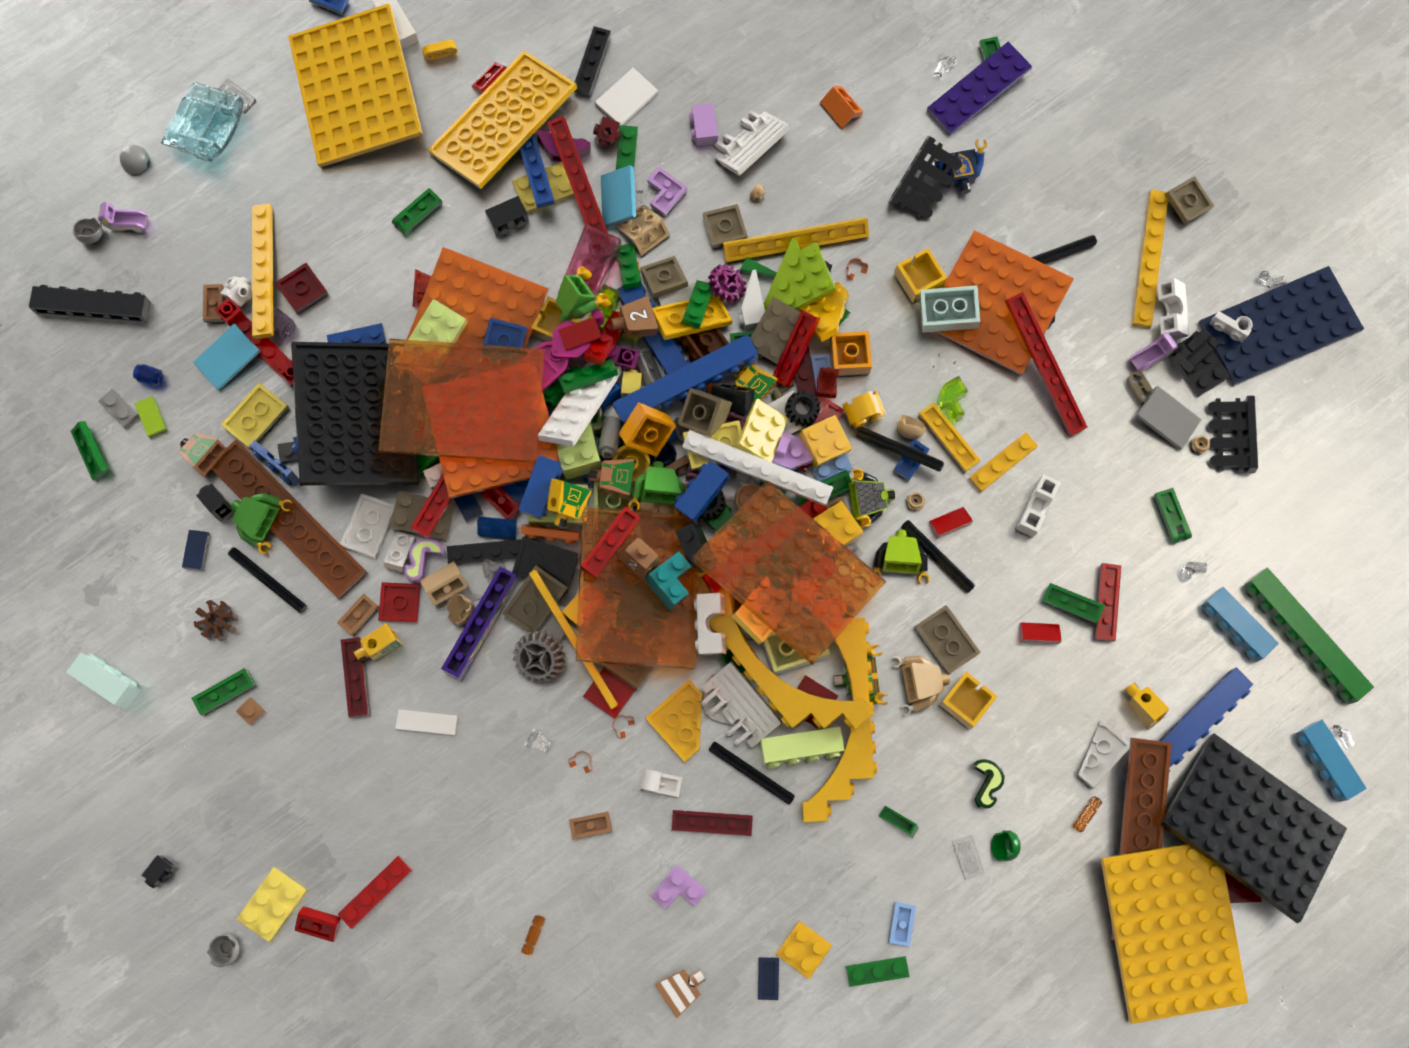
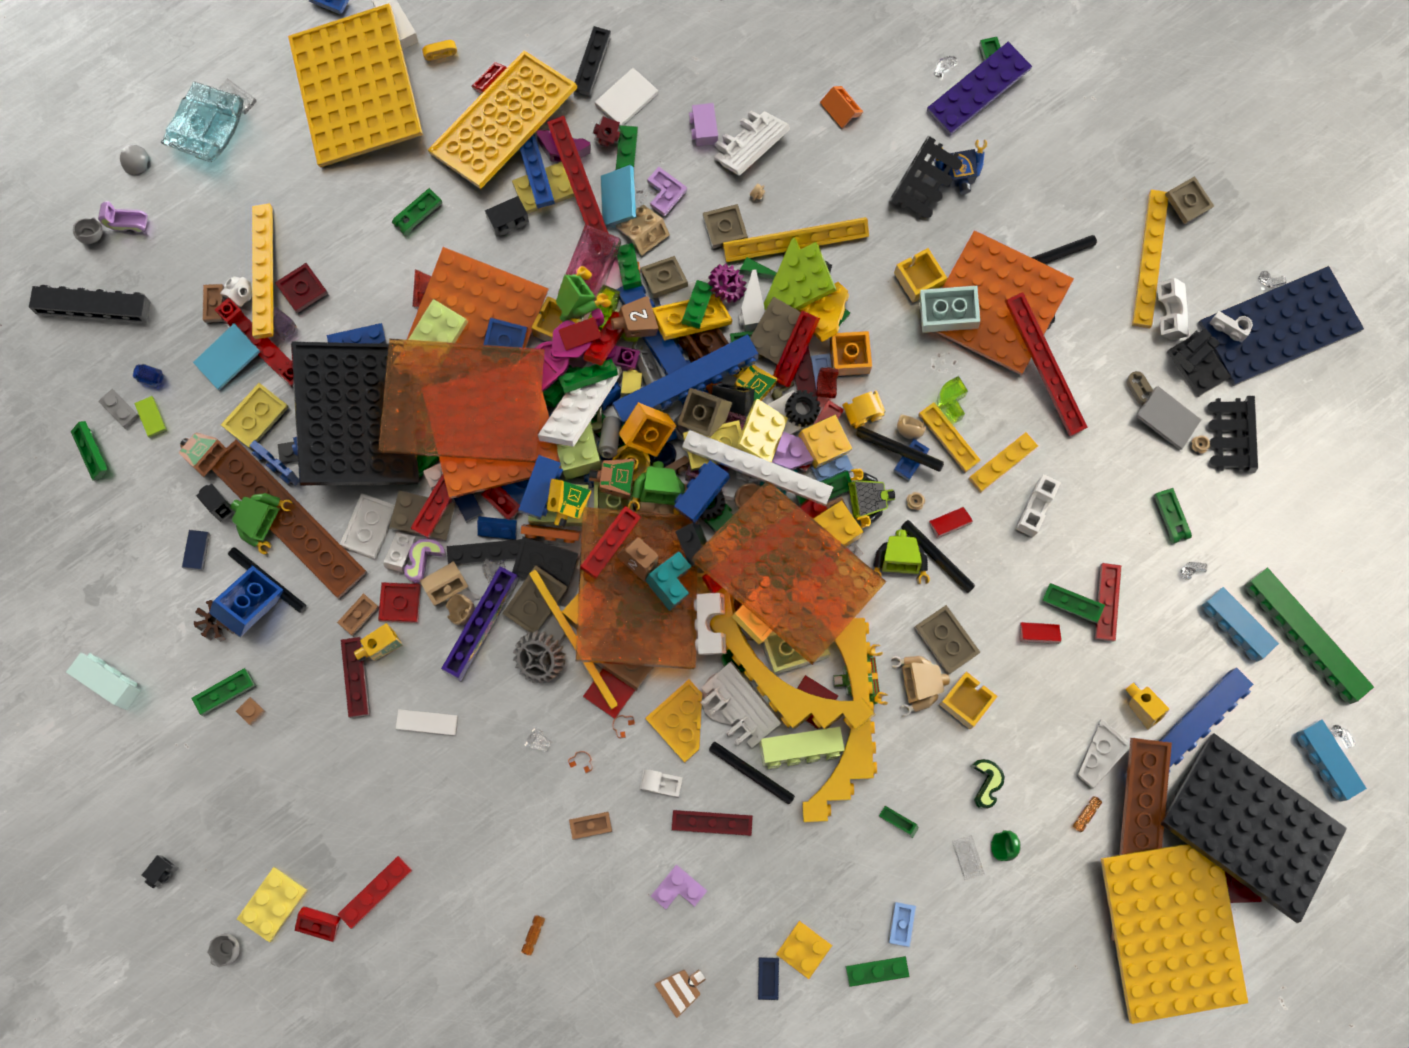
orange piece [846,258,868,280] -> none
lavender animal [1130,333,1178,372] -> none
none -> blue brick [209,566,283,637]

